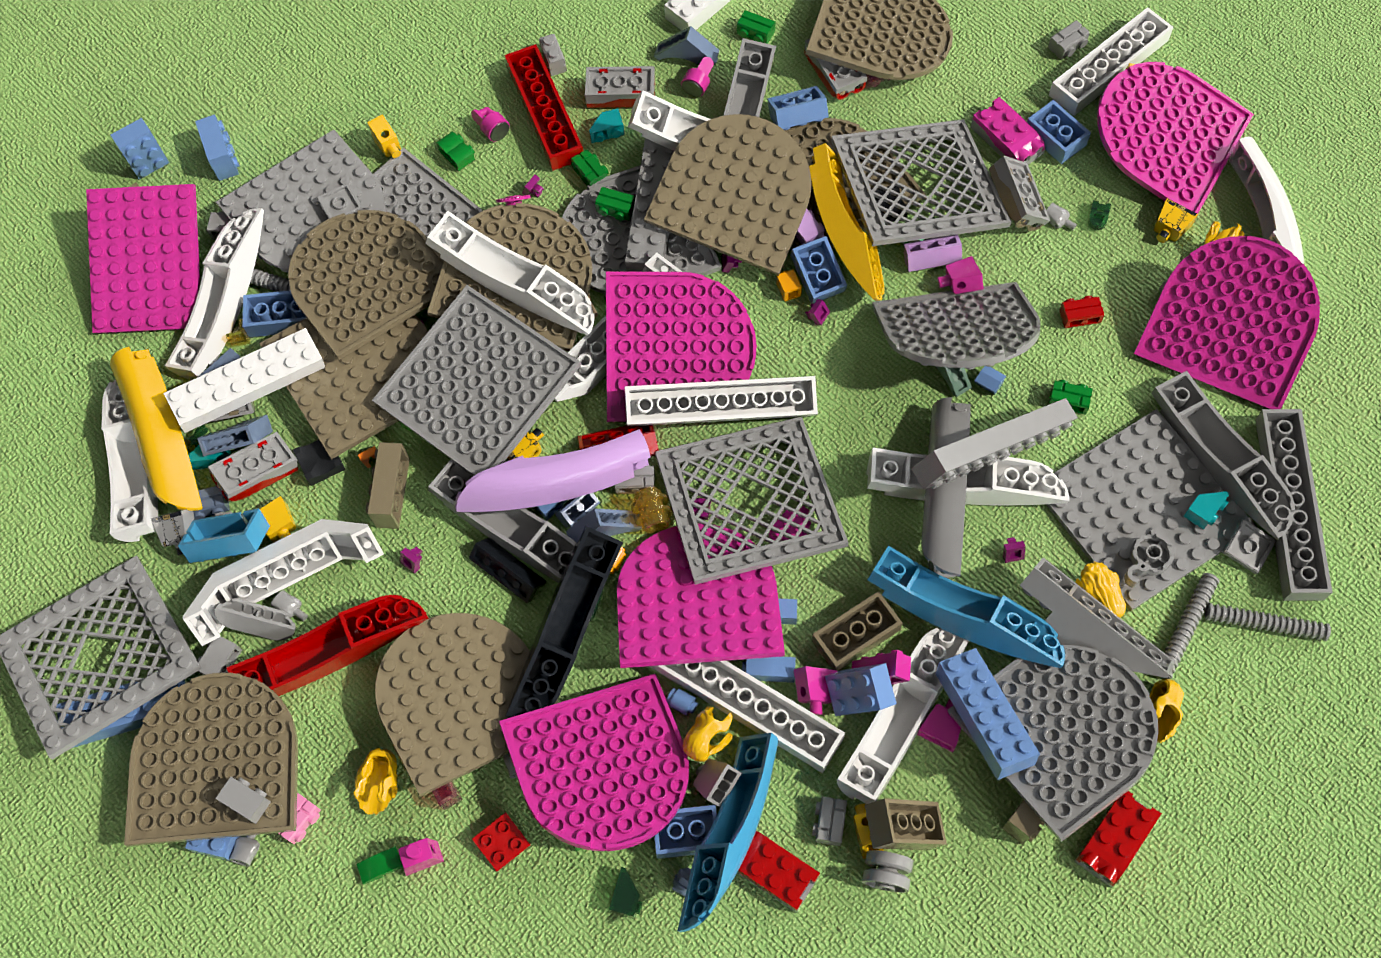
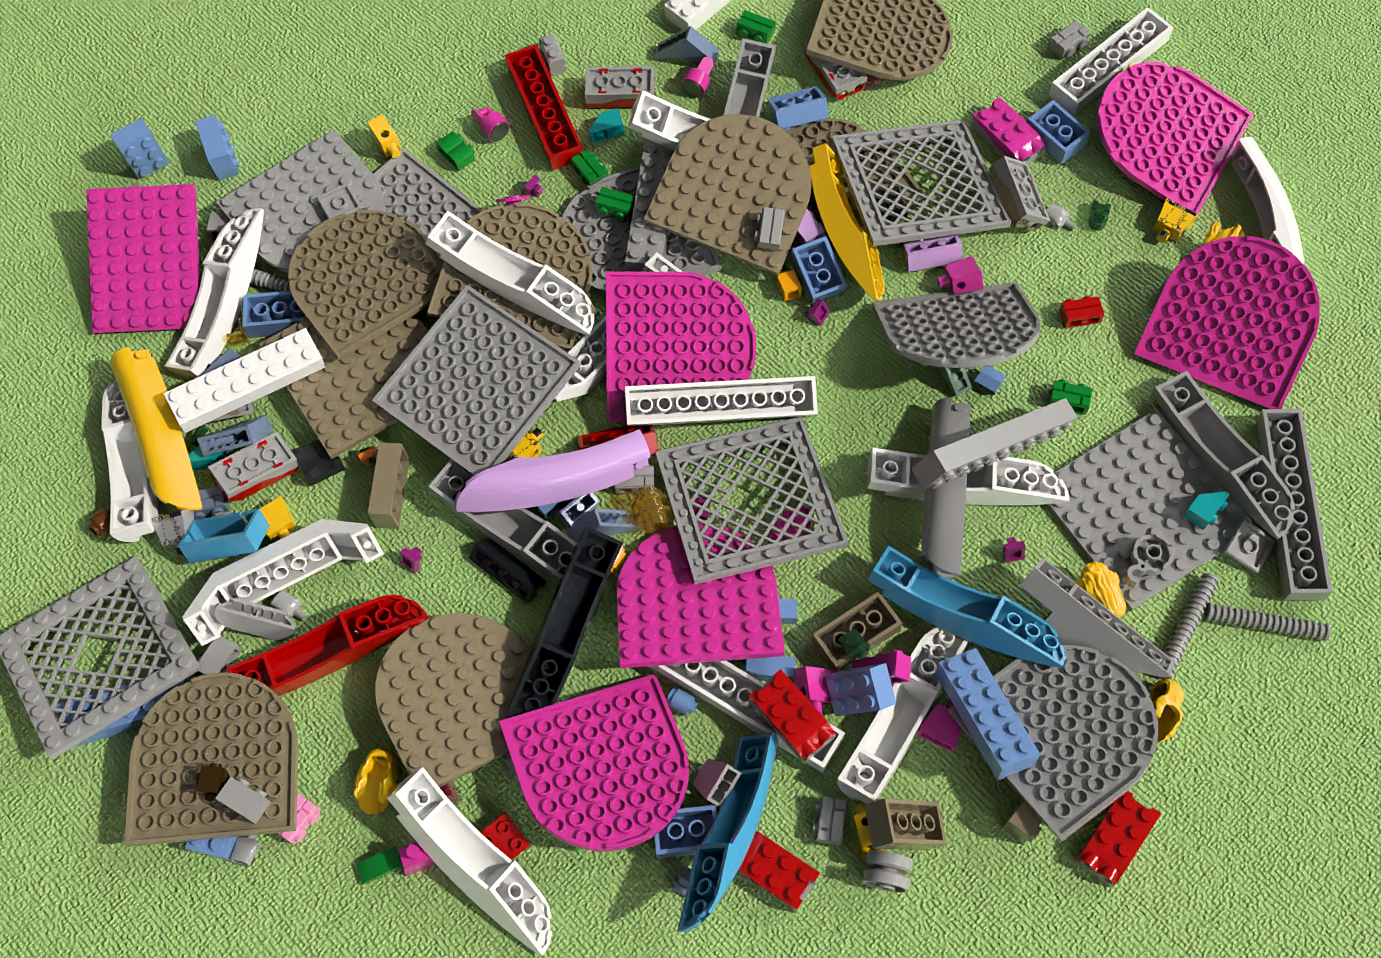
clear green slope [609,867,644,919] -> none
yellow hair [683,706,733,762] -> none
magenta tile [721,254,742,273] -> none
none -> reddish brown head [87,508,111,537]
none -> dark brown brick [196,763,230,796]
none -> white slope [387,767,552,956]
none -> red piece [749,669,836,764]
none -> light grey brick [754,207,785,251]
none -> clear green bracket [838,628,870,661]

